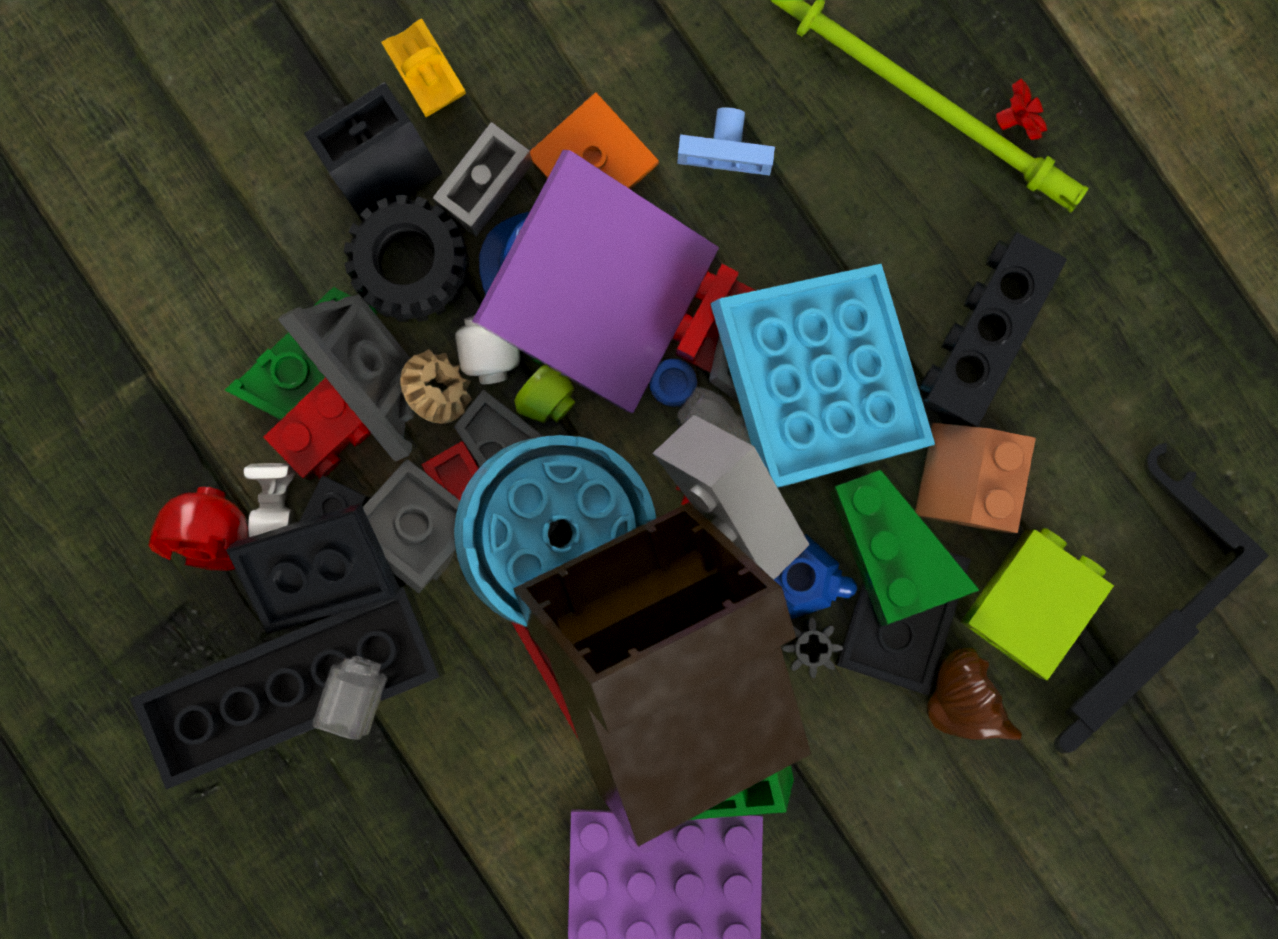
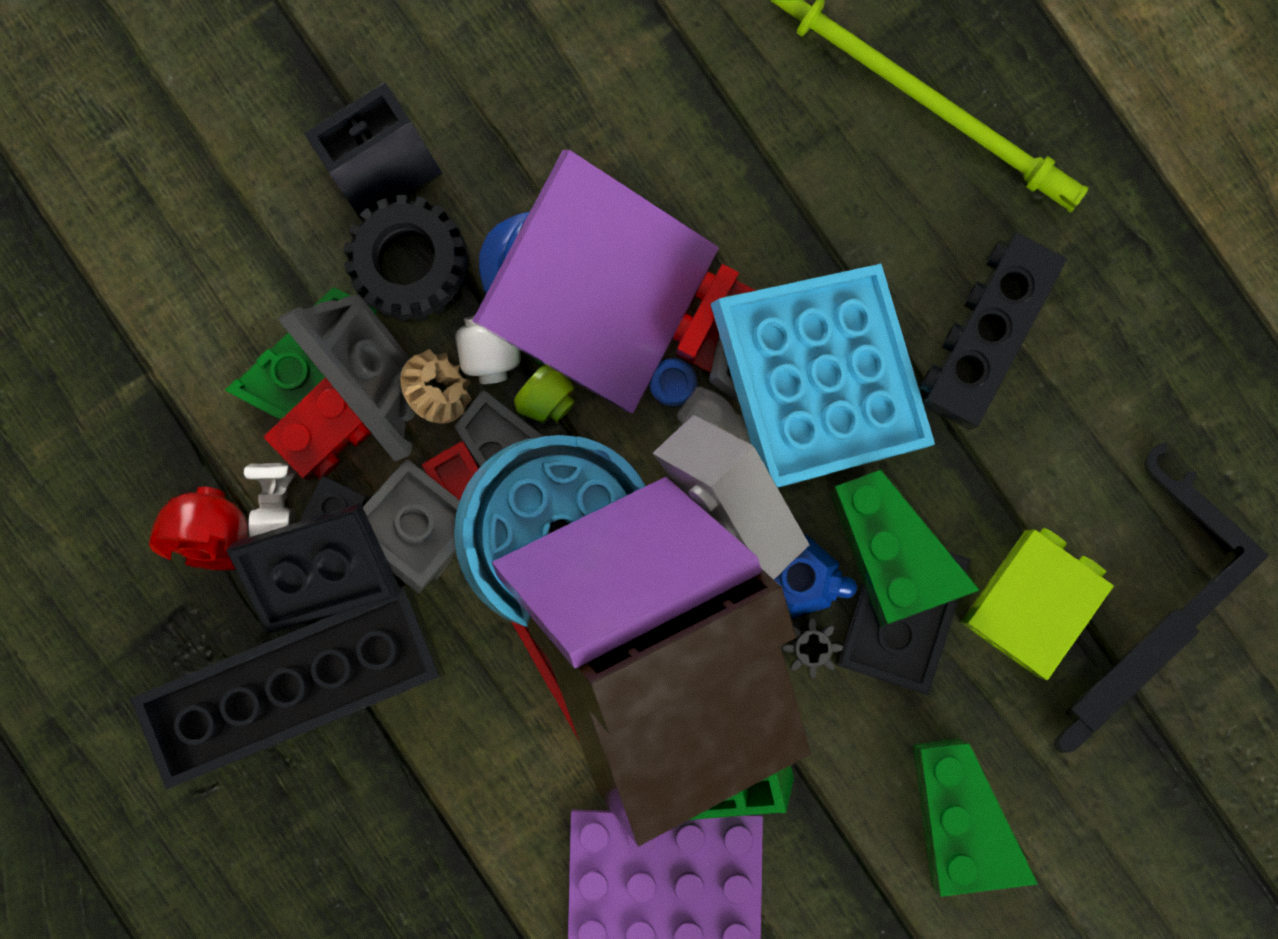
clear brick [312,656,388,740] -> none
yellow hips [381,18,466,117] -> none
light grey brick [433,122,533,237] -> none
orange plate [530,92,659,190] -> none
light blue tile [677,107,775,176] -> none
nougat slope [915,423,1036,534] -> none
reddish brown hair [927,648,1022,740] -> none
red plant [996,78,1047,140] -> none
none -> medium lavender tile [492,477,762,669]
none -> green wedge [912,738,1038,897]

